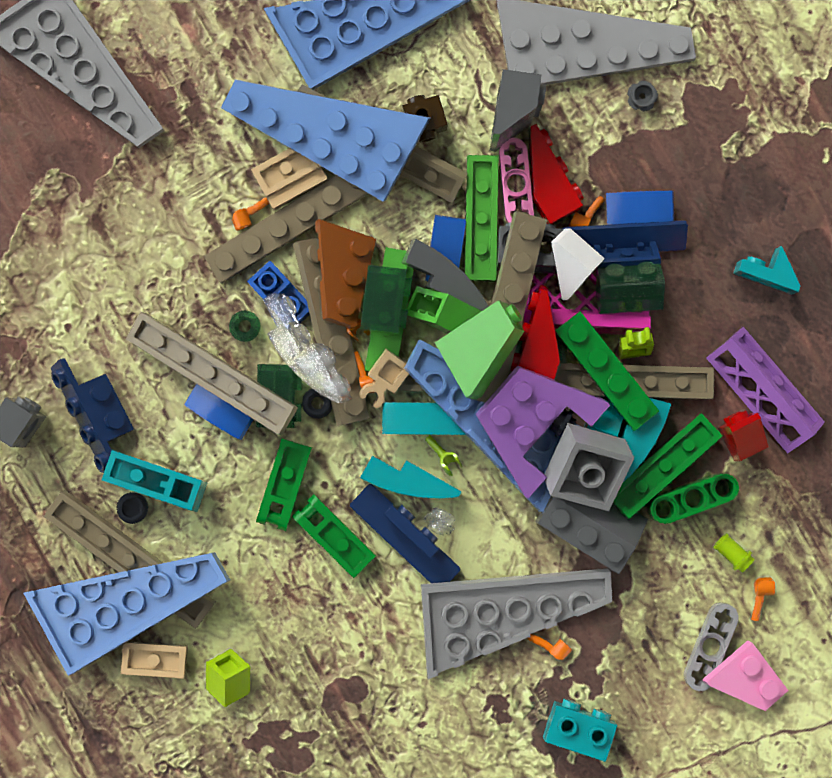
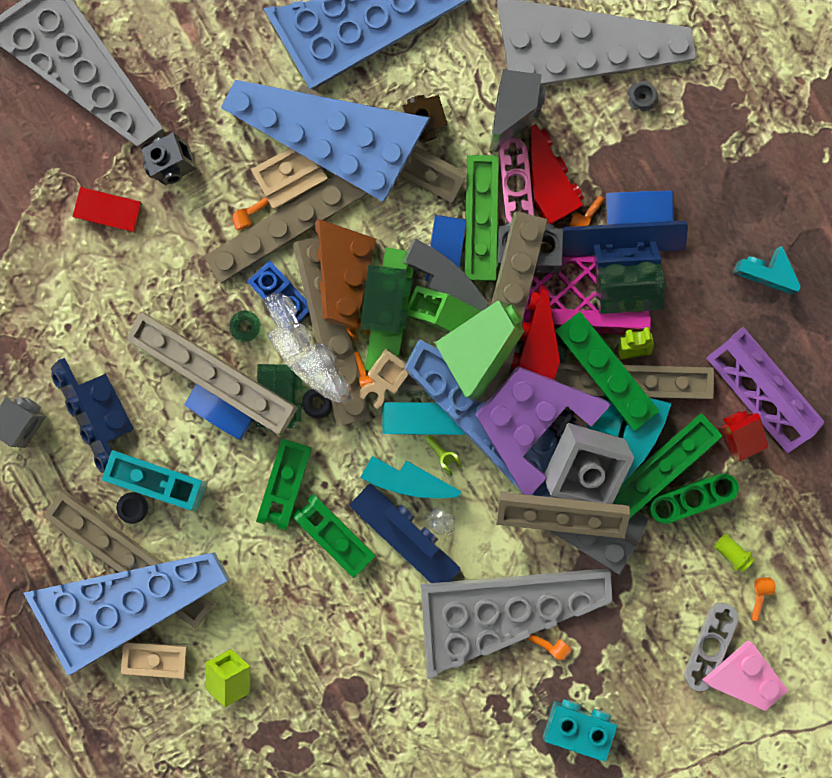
white slope [551,229,605,300] -> none
none -> red tile [72,187,142,233]
none -> black brick [141,133,197,185]
none -> dark tan plate [496,492,630,539]

